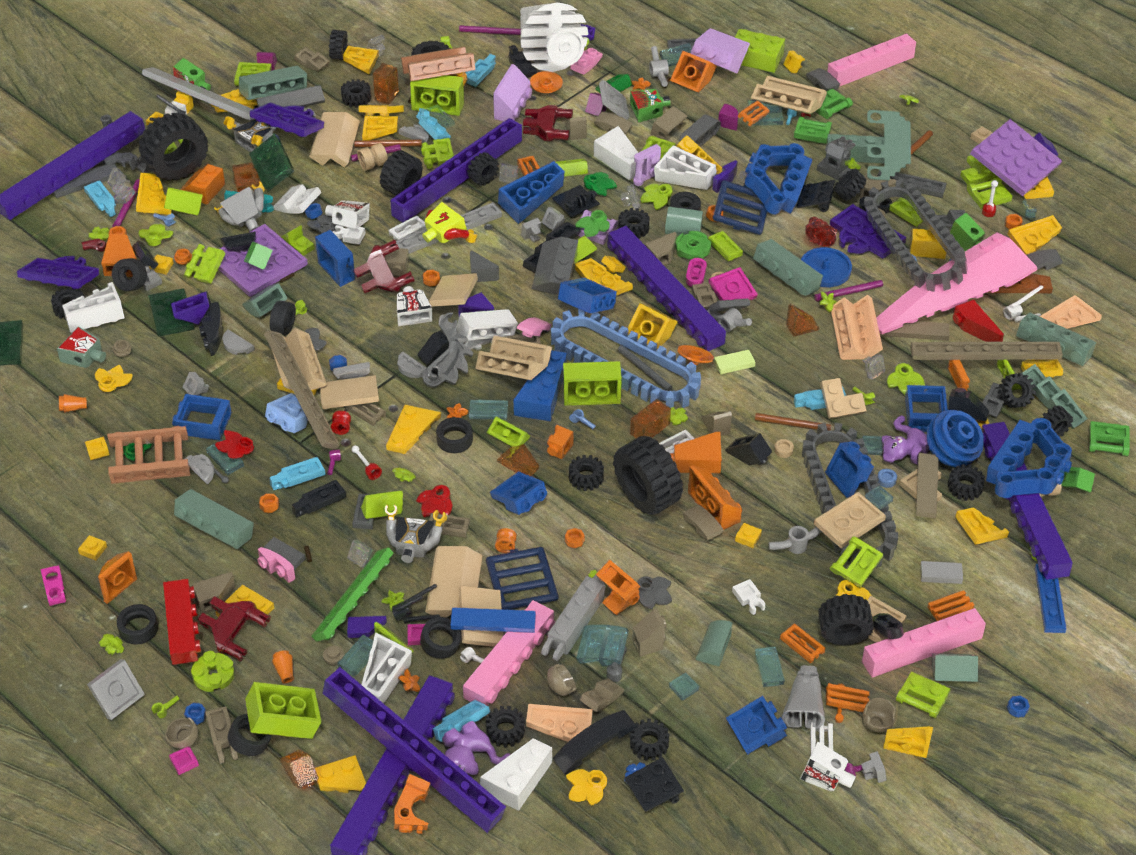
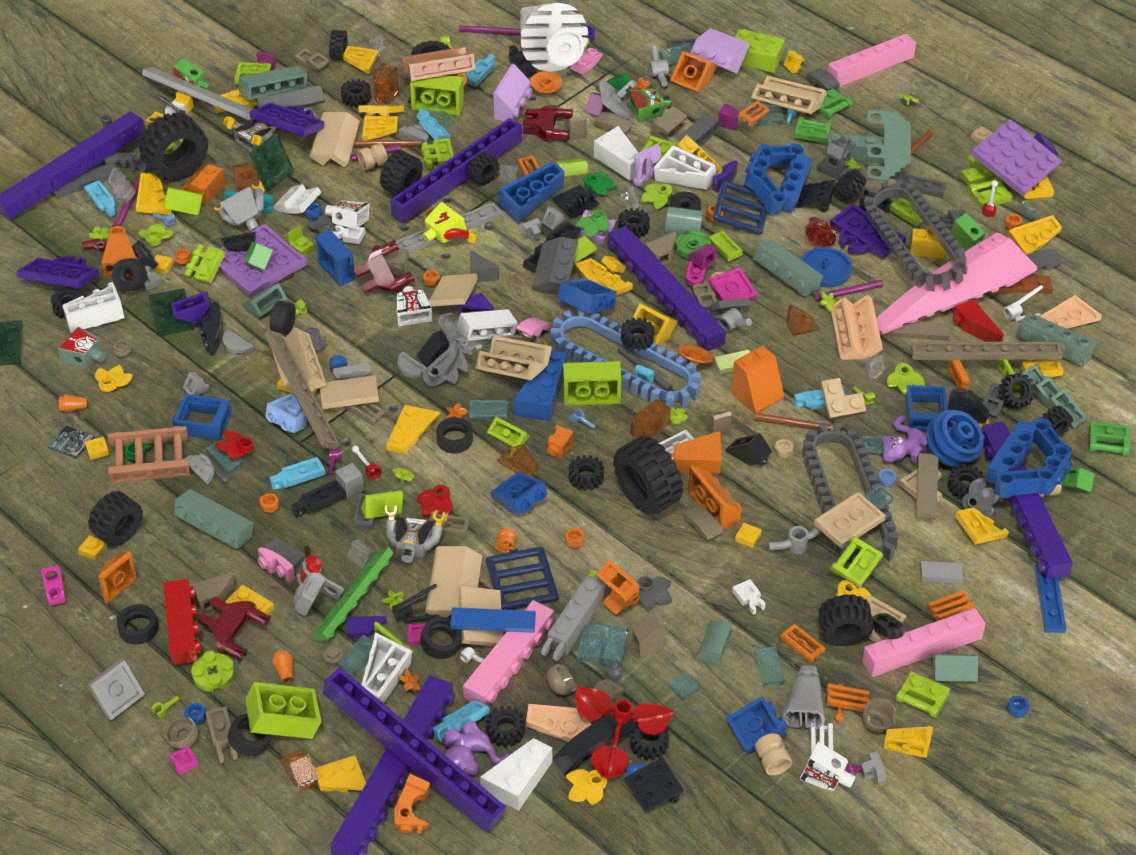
lime plant [99,634,124,655] -> none
red wheel [331,411,351,435] -> none
white tile [389,216,426,240] -> none
blue plate [825,441,874,498] -> none
none -> piece [48,425,95,459]
none -> black tyre [88,491,143,546]
none -> light grey piece [293,555,344,616]
none -> light grey brick [335,463,364,498]
none -> red plant [575,686,674,779]
none -> light grey tile [617,79,637,98]
none -> black tyre [621,317,655,351]
none -> medium azure tile [634,365,654,384]
none -> magenta brick [688,244,717,269]
none -> orange slope [731,345,784,414]
none -> tan wheel [755,734,792,775]
none -> dark grey plate [962,477,1000,517]

